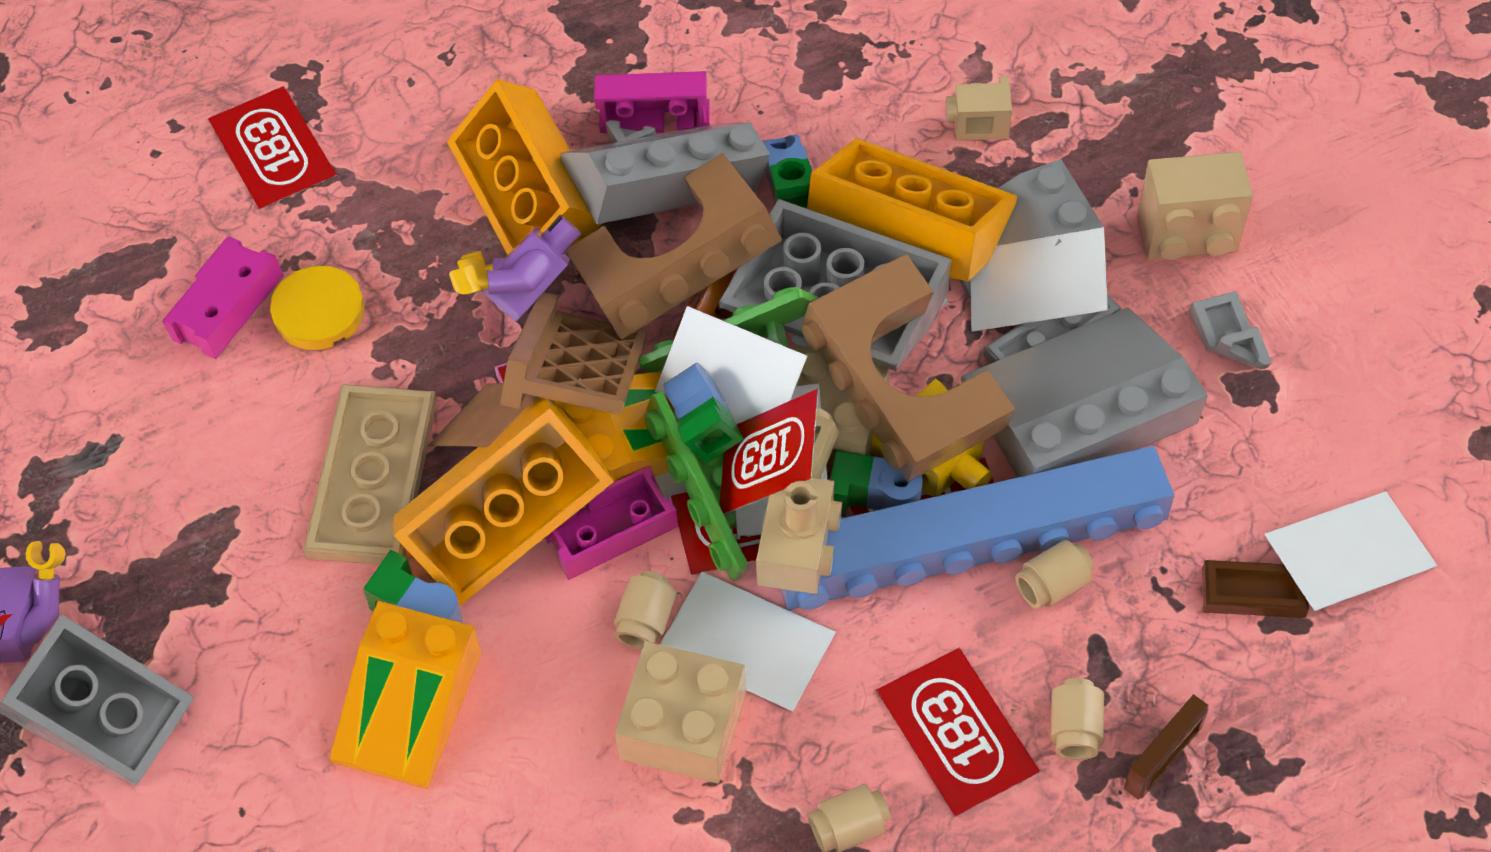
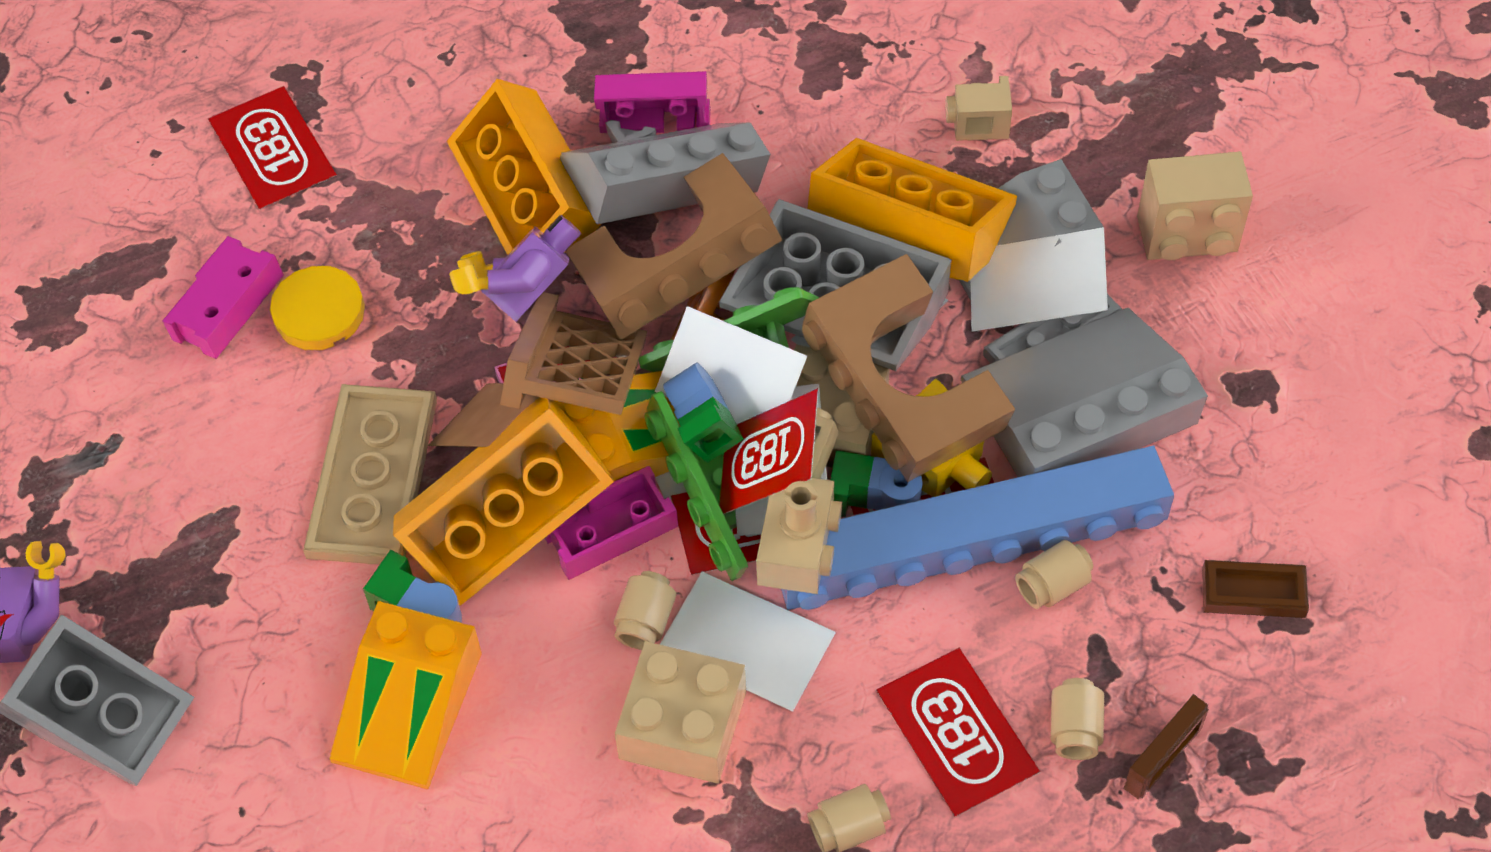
green leg [762,134,813,209] -> none
light grey slope [1188,291,1272,369] -> none
white sticker [1264,491,1438,611] -> none

